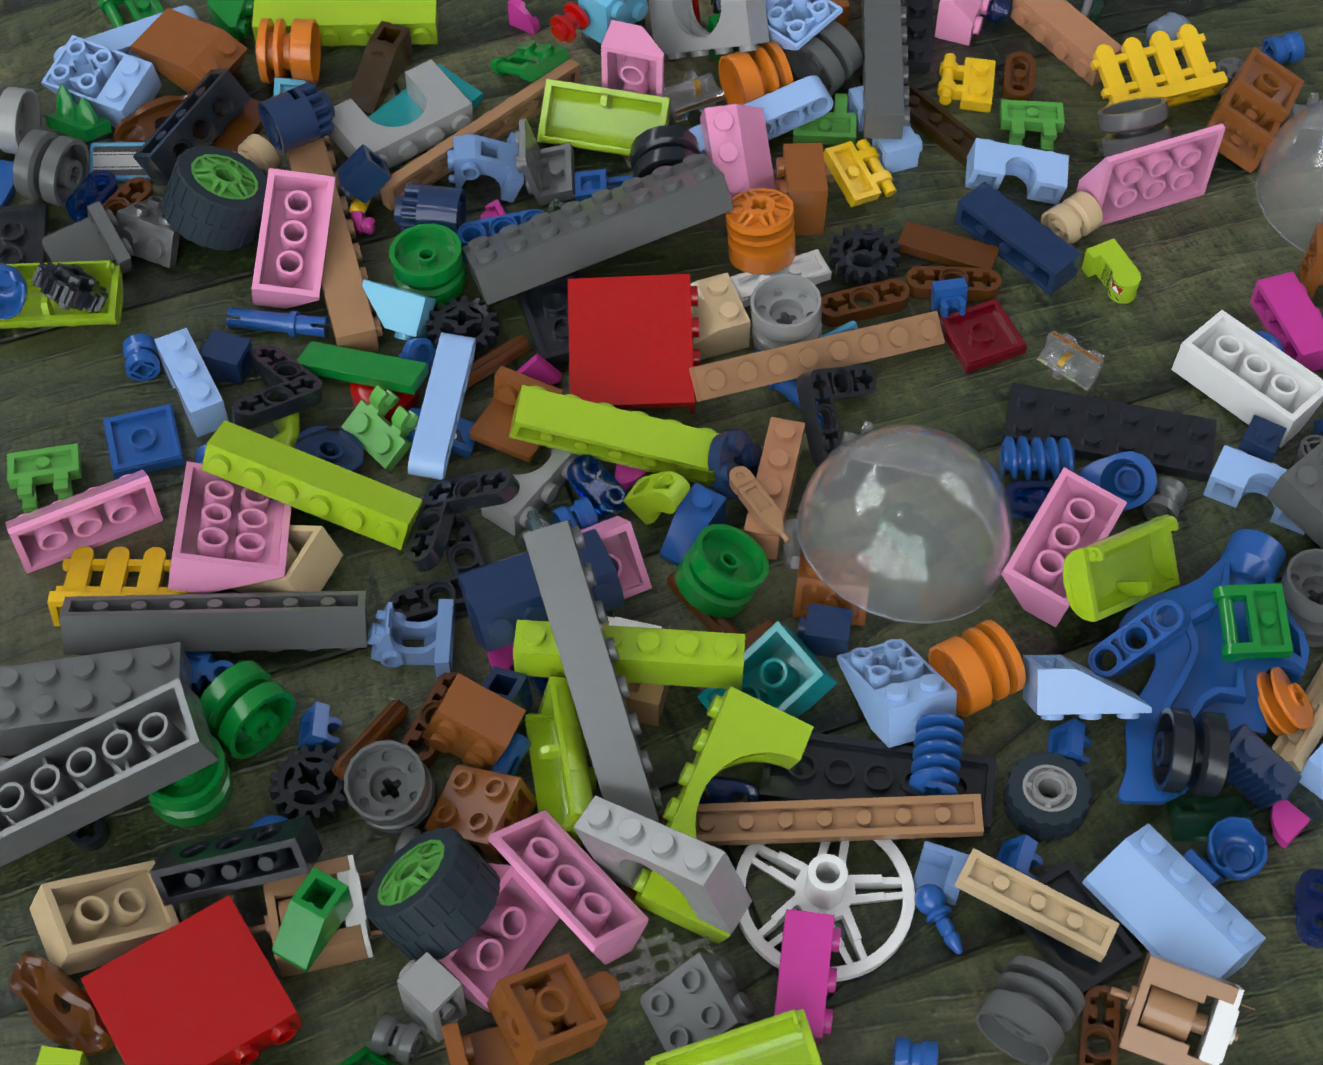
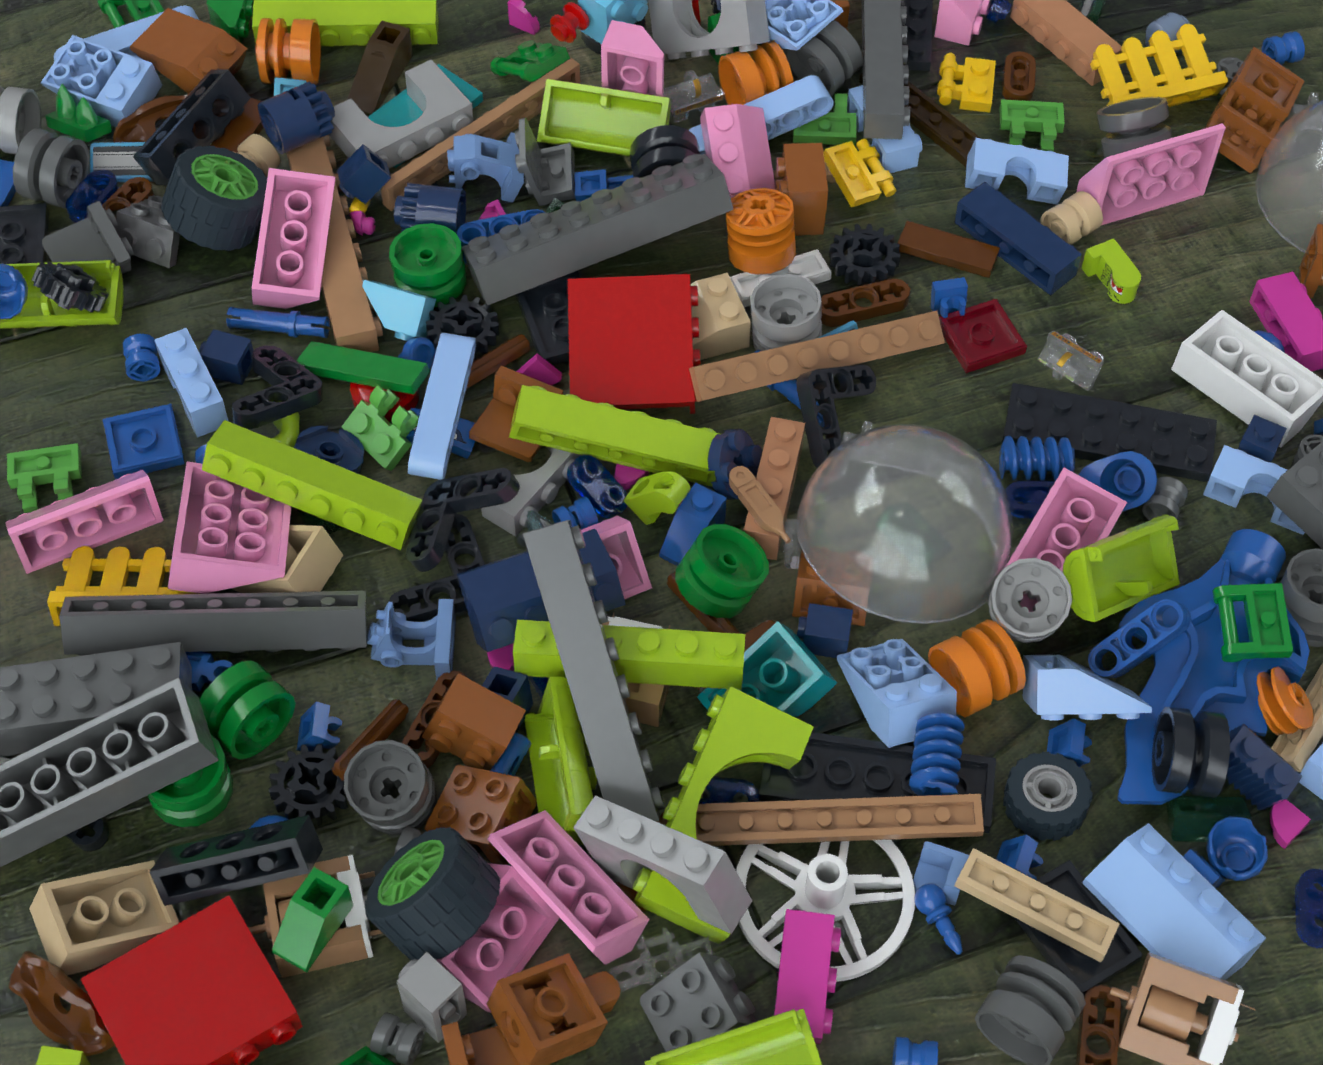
reddish brown beam [905,266,1002,301] -> none
none -> light grey wheel [988,558,1072,643]

